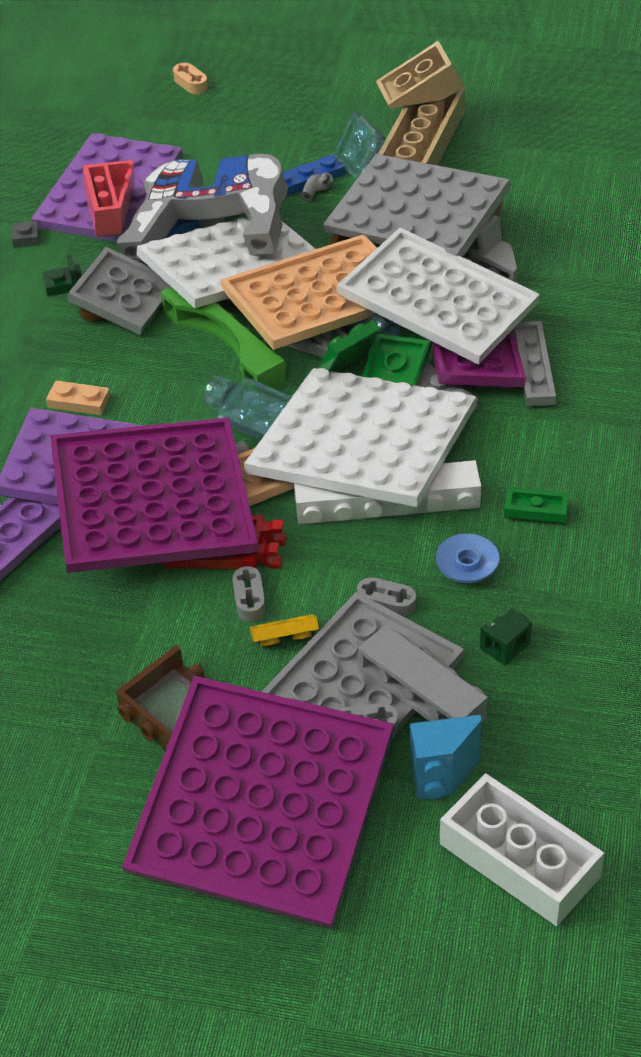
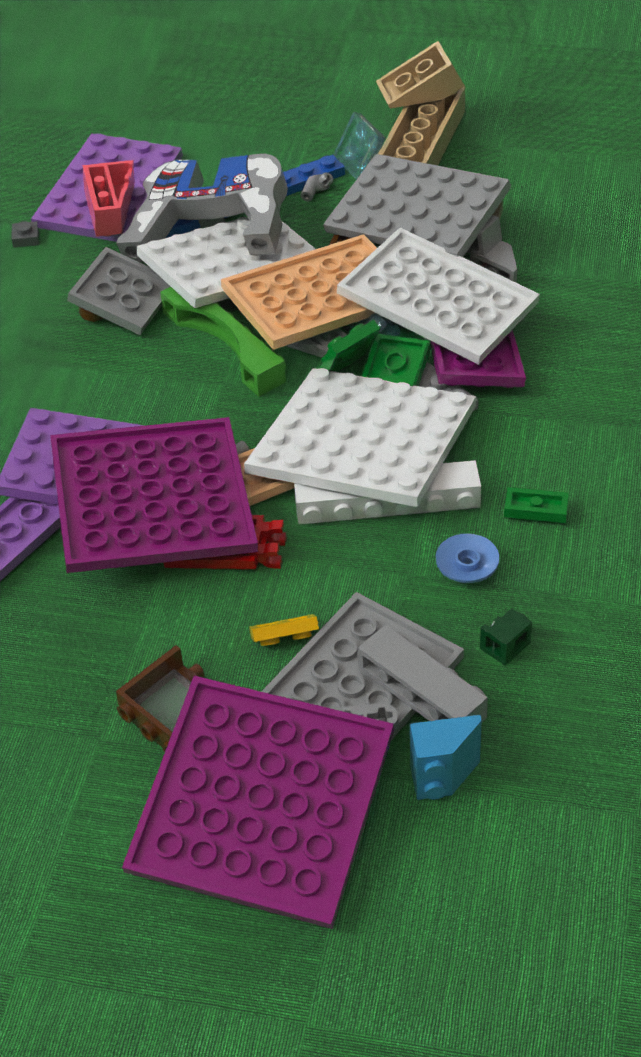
dark green bracket [42,255,82,296] -> none
light nougat plate [46,381,111,415] -> none
light nougat beam [173,63,208,94] -> none
clear light blue plate [203,375,292,440] -> none
light grey beam [232,566,265,622] -> none
light grey beam [357,577,416,617] -> none
white brick [440,773,604,926] -> none
light grey plate [513,321,556,406] -> none

